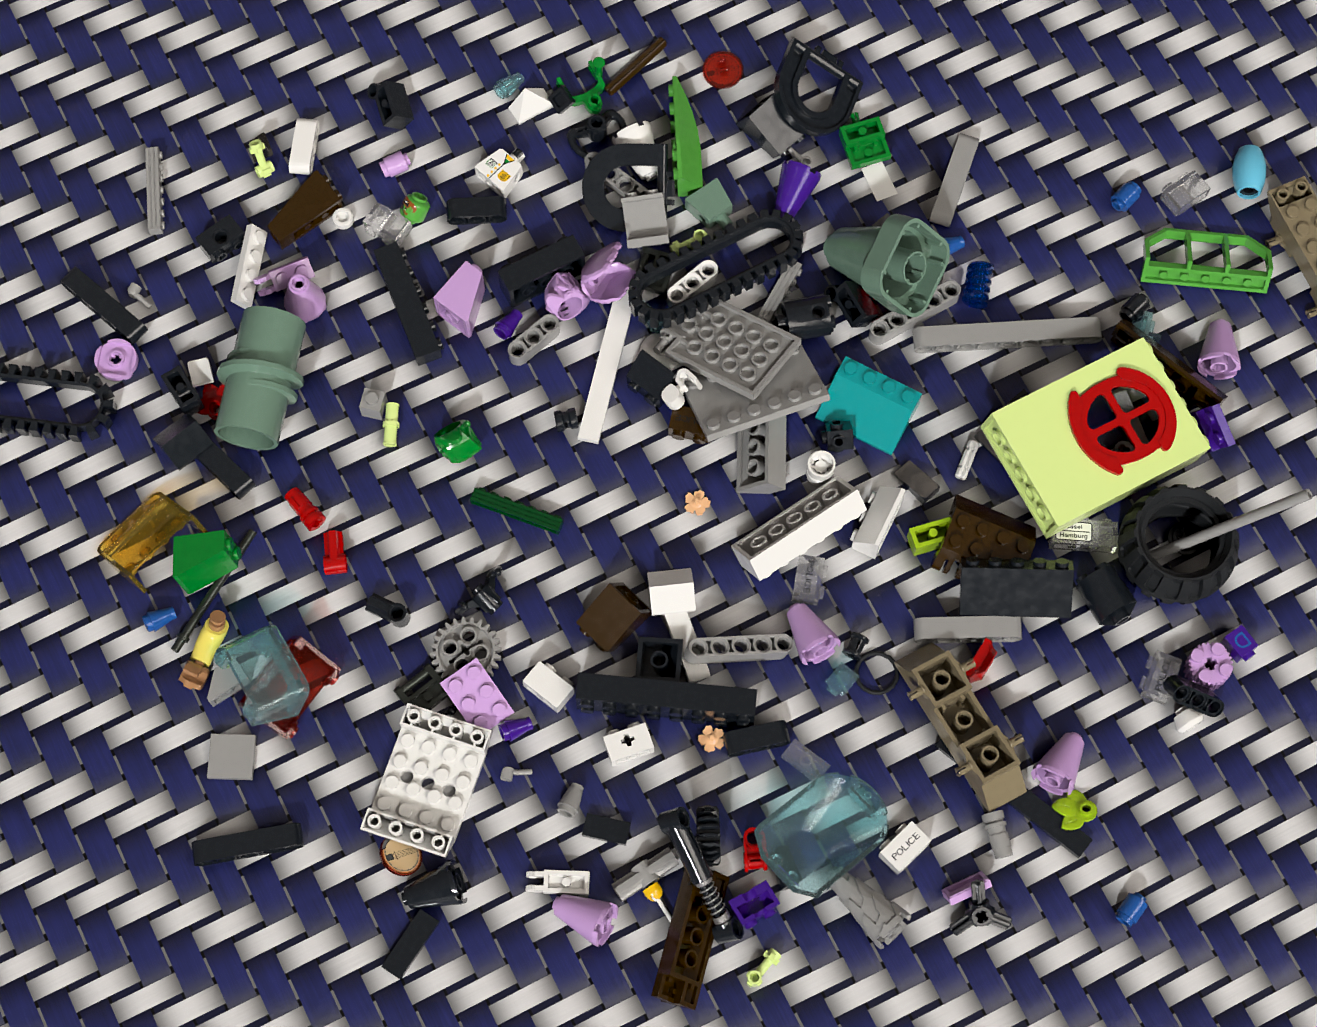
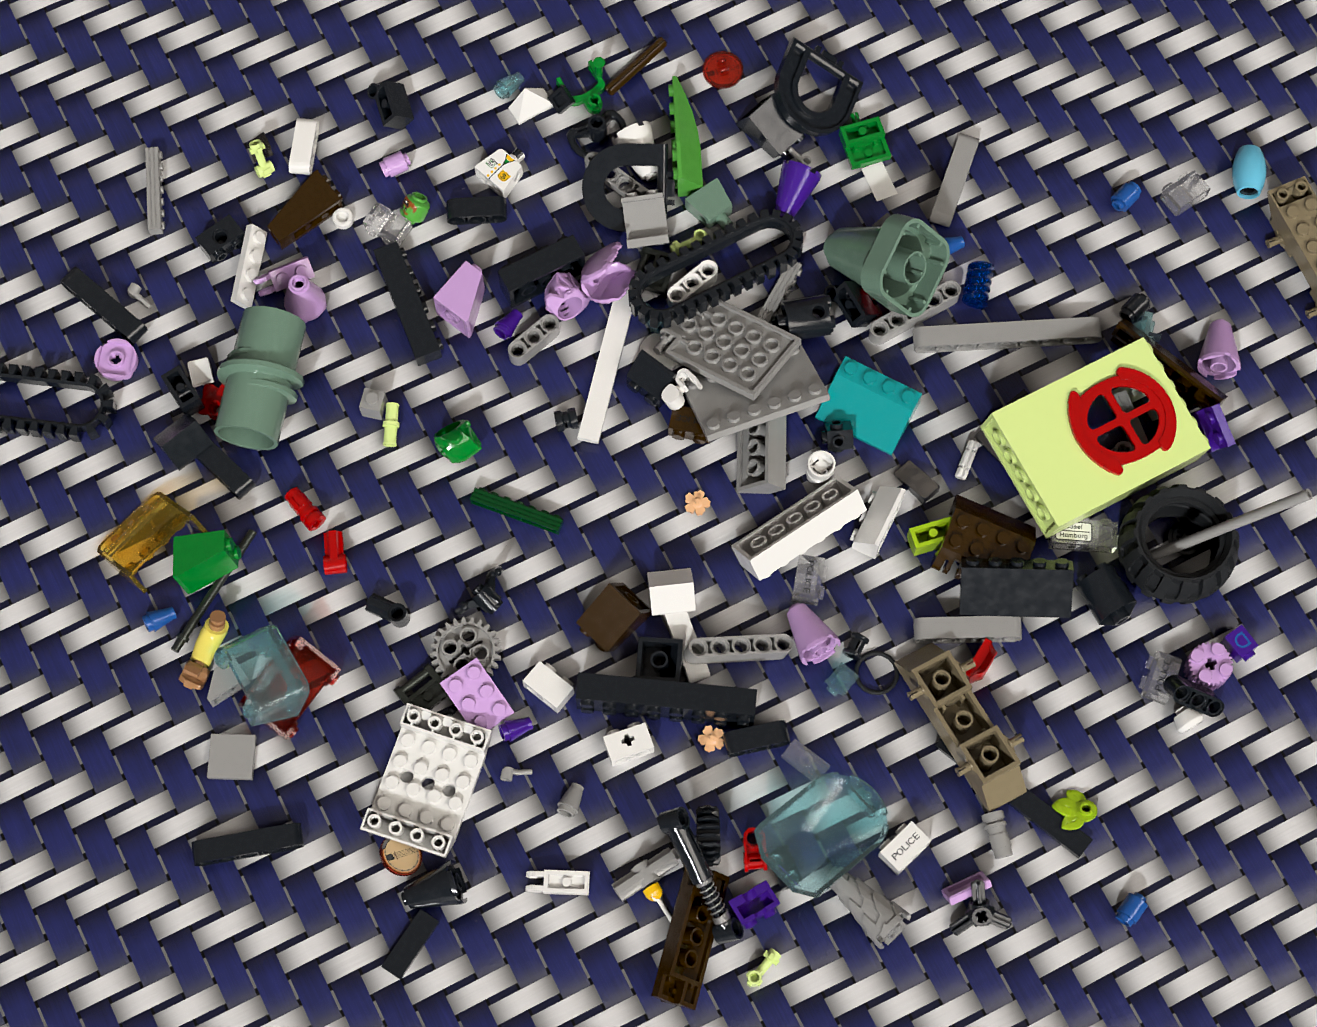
lavender cone [552,894,618,947] -> none
black tile [582,813,631,846] -> none
lavender cone [1031,732,1085,796] -> none
bright green plate [1140,228,1273,293] -> none

